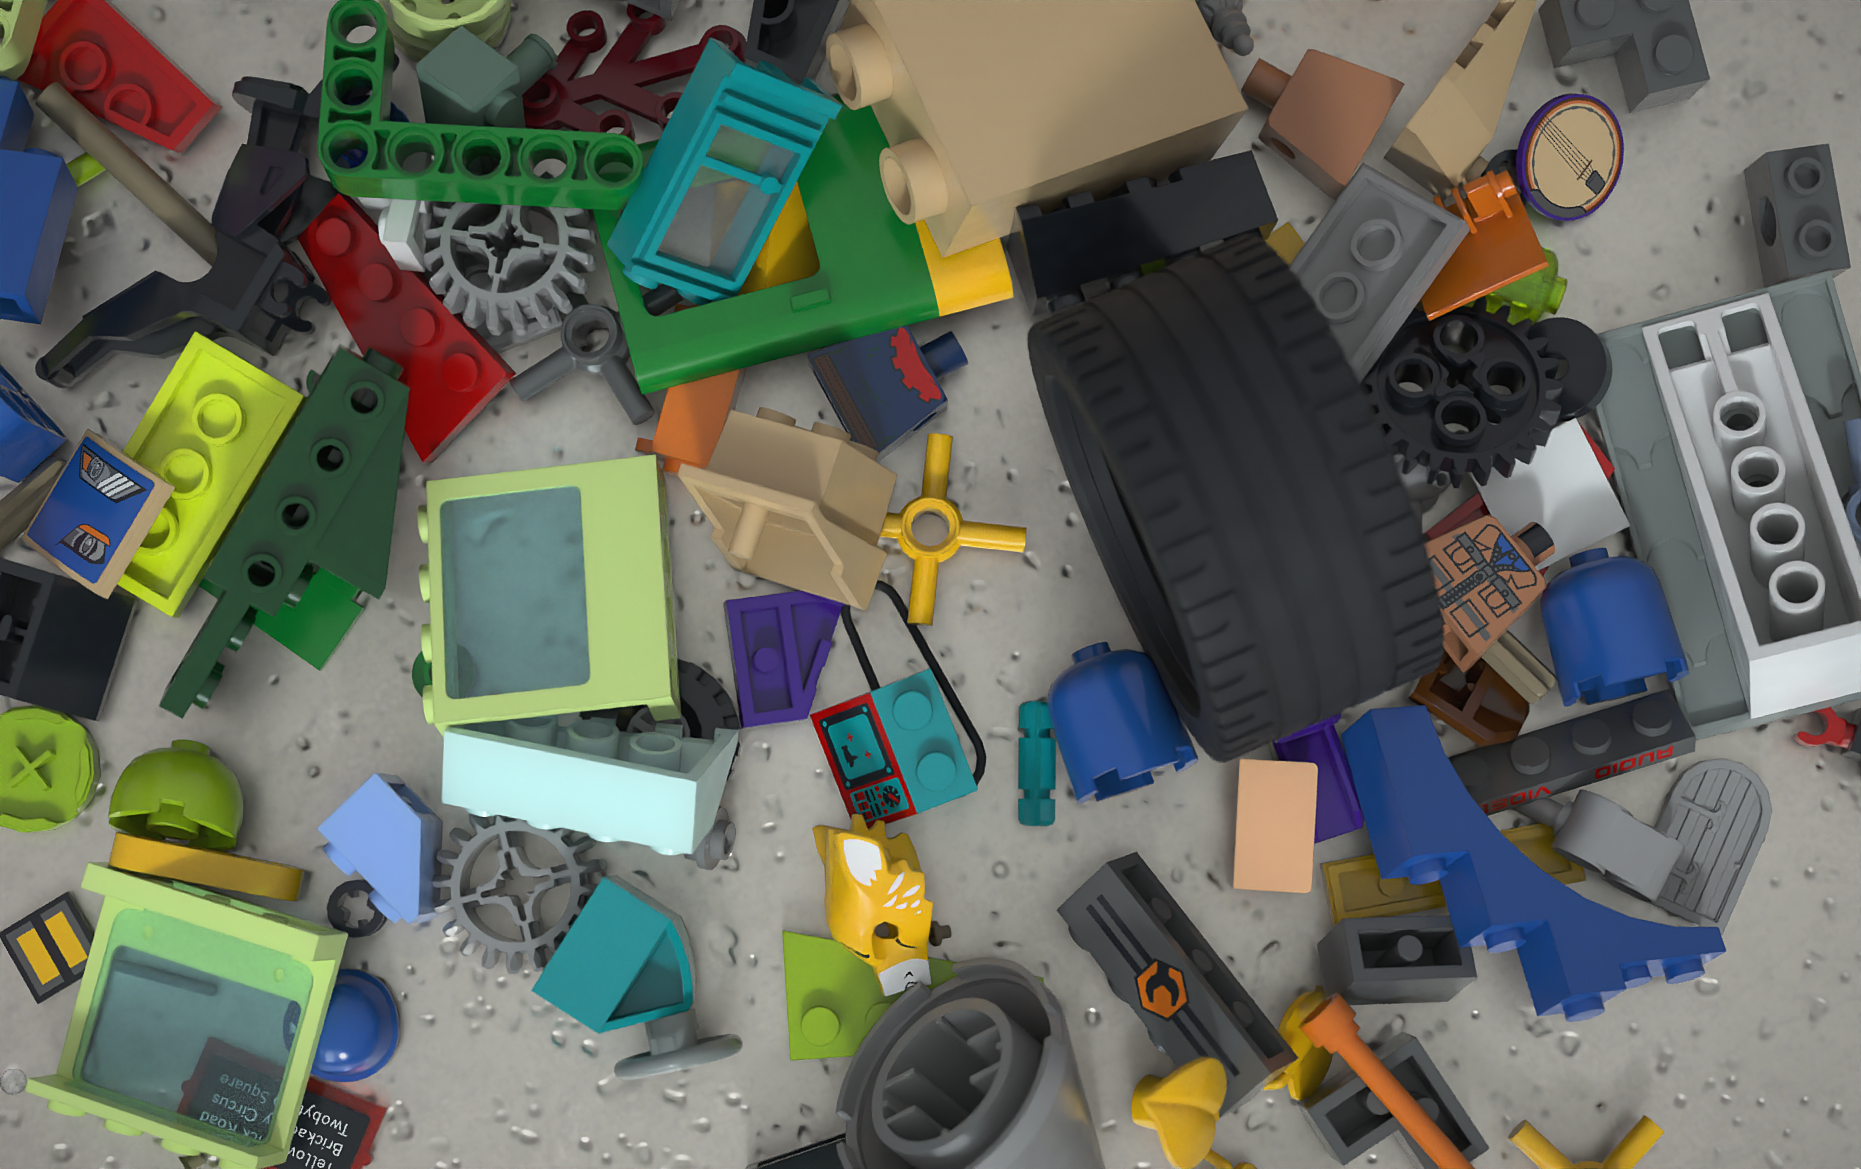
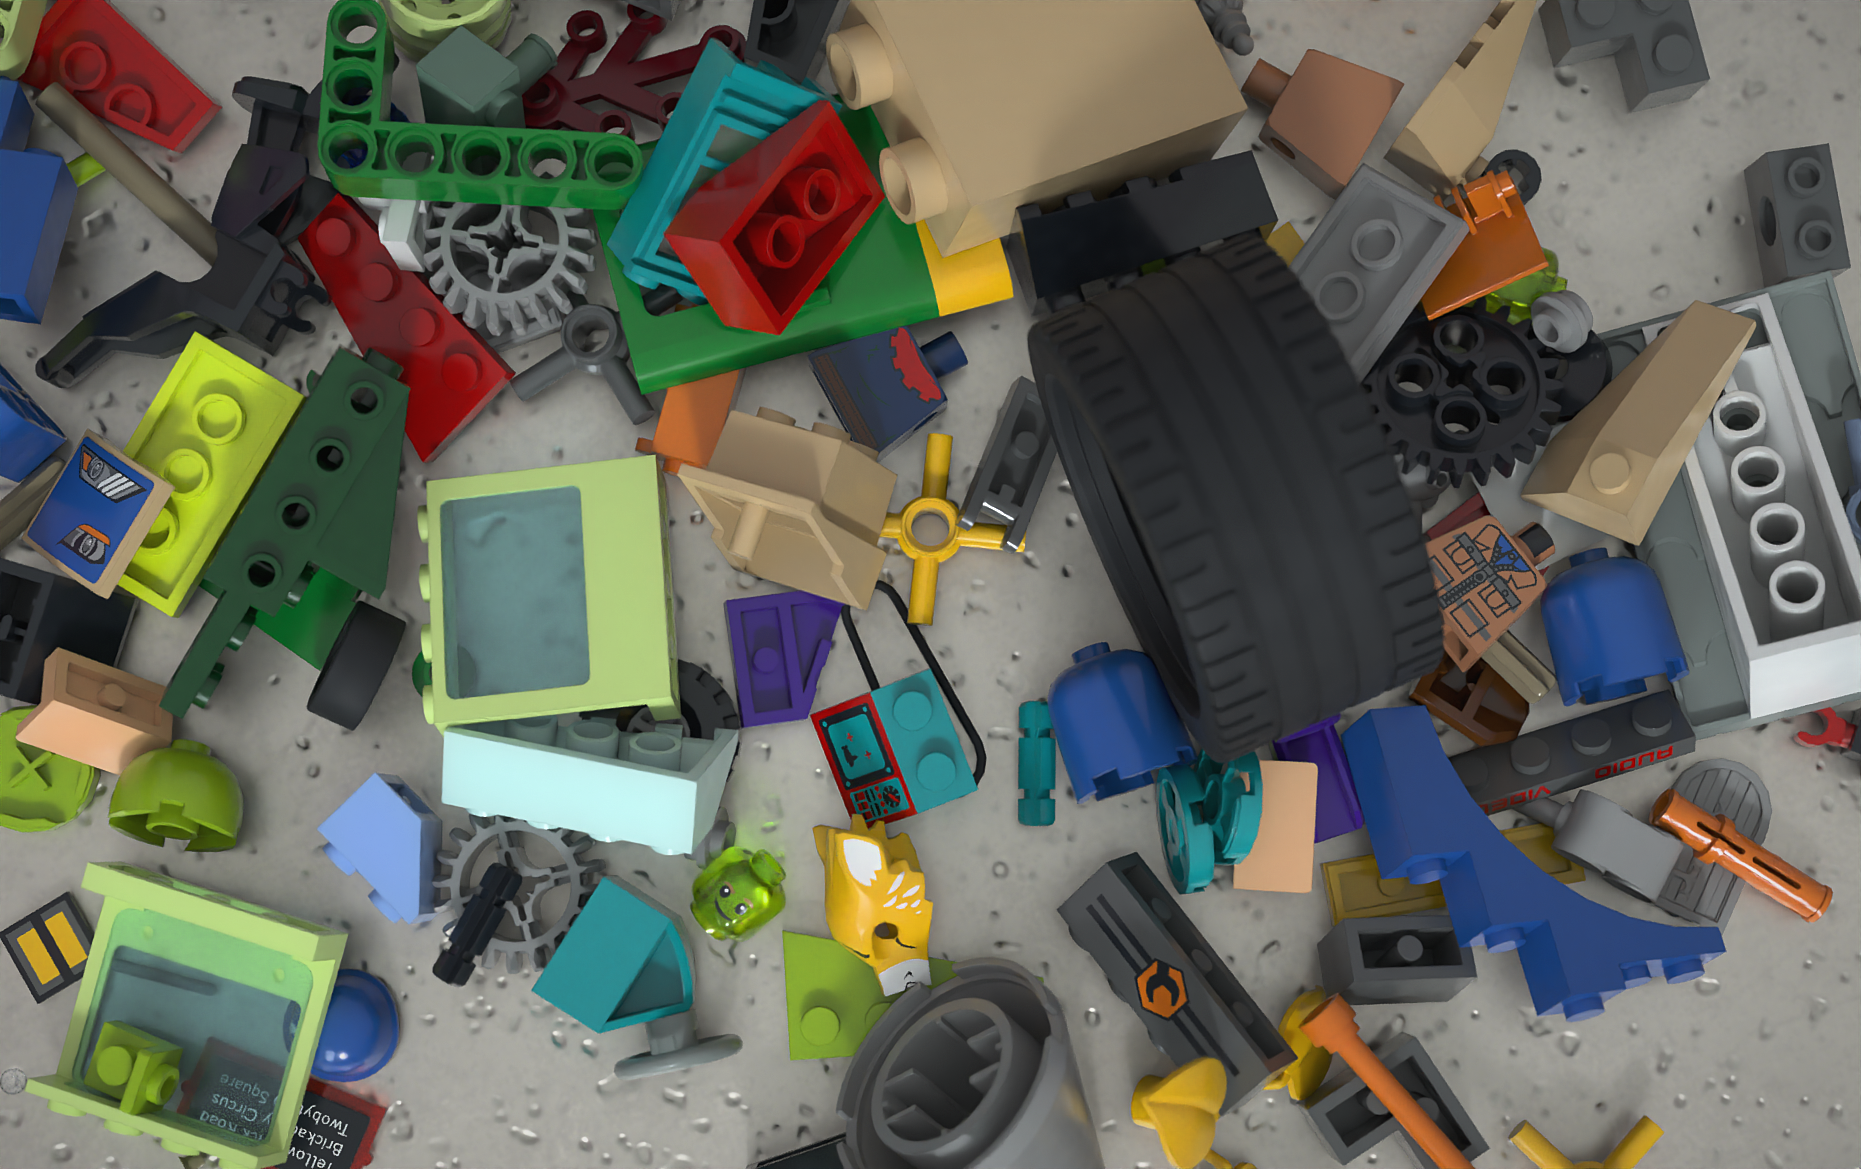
yellow beam [108,832,305,901] -> none
black bush [327,879,388,938] -> none
dark tan piece [929,921,951,947] -> none
piece [1516,93,1624,221] -> none
none -> light nougat panel [16,647,173,775]
none -> lime bracket [83,1020,184,1116]
none -> black tyre [306,600,406,731]
none -> black axle [432,863,523,988]
none -> red slope [663,100,885,336]
none -> clear neon green head [690,846,786,942]
none -> dark grey hinge [955,375,1057,554]
none -> teal piece [1156,764,1214,895]
none -> teal piece [1193,748,1263,865]
none -> tan wedge [1520,300,1757,546]
none -> light grey plate [1531,290,1593,353]
none -> orange pin [1648,789,1833,923]

